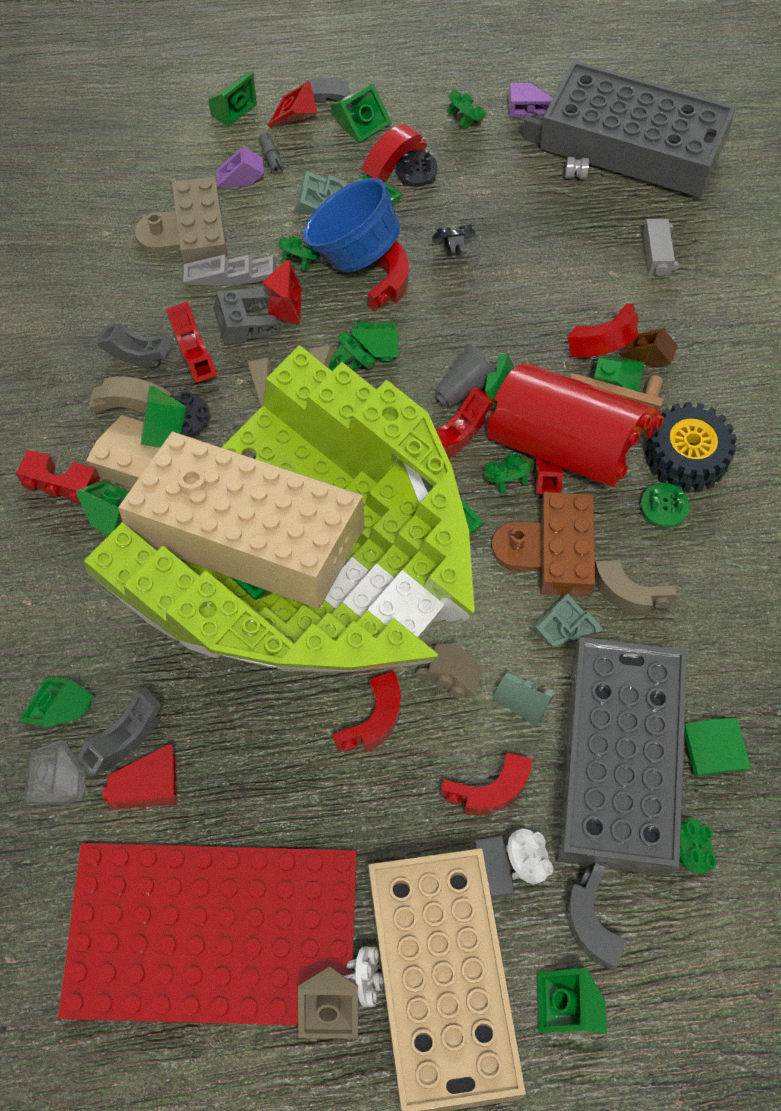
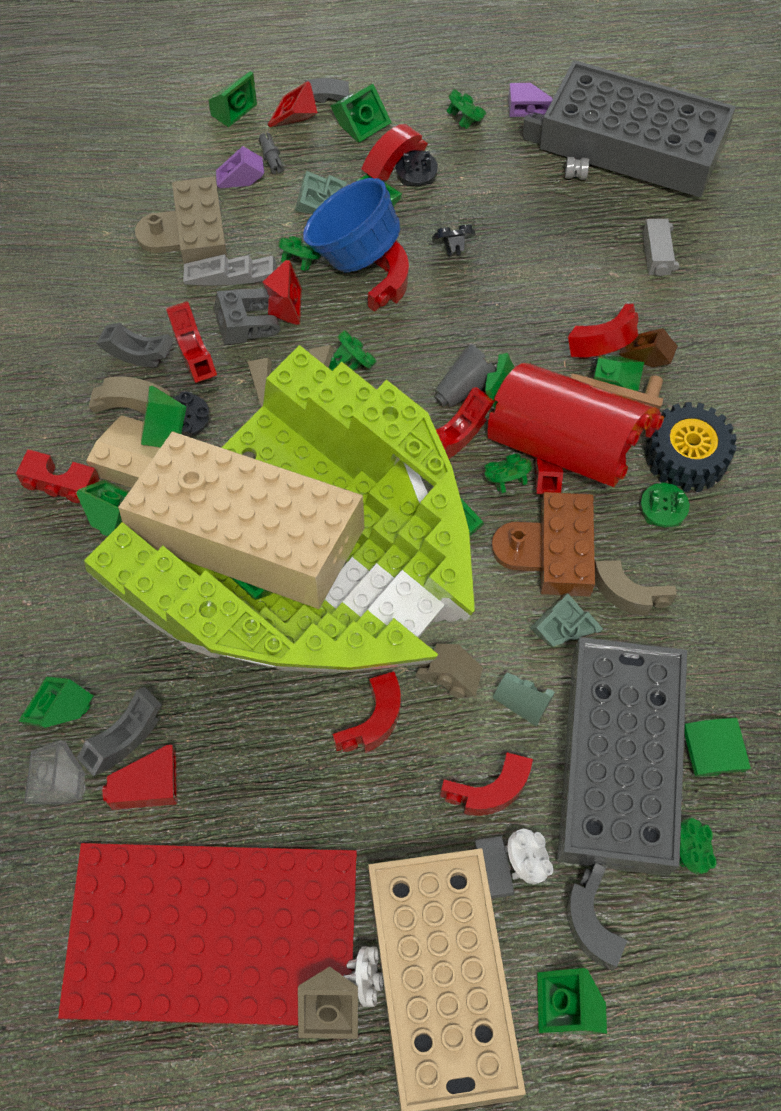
green slope [352,322,398,361] -> none

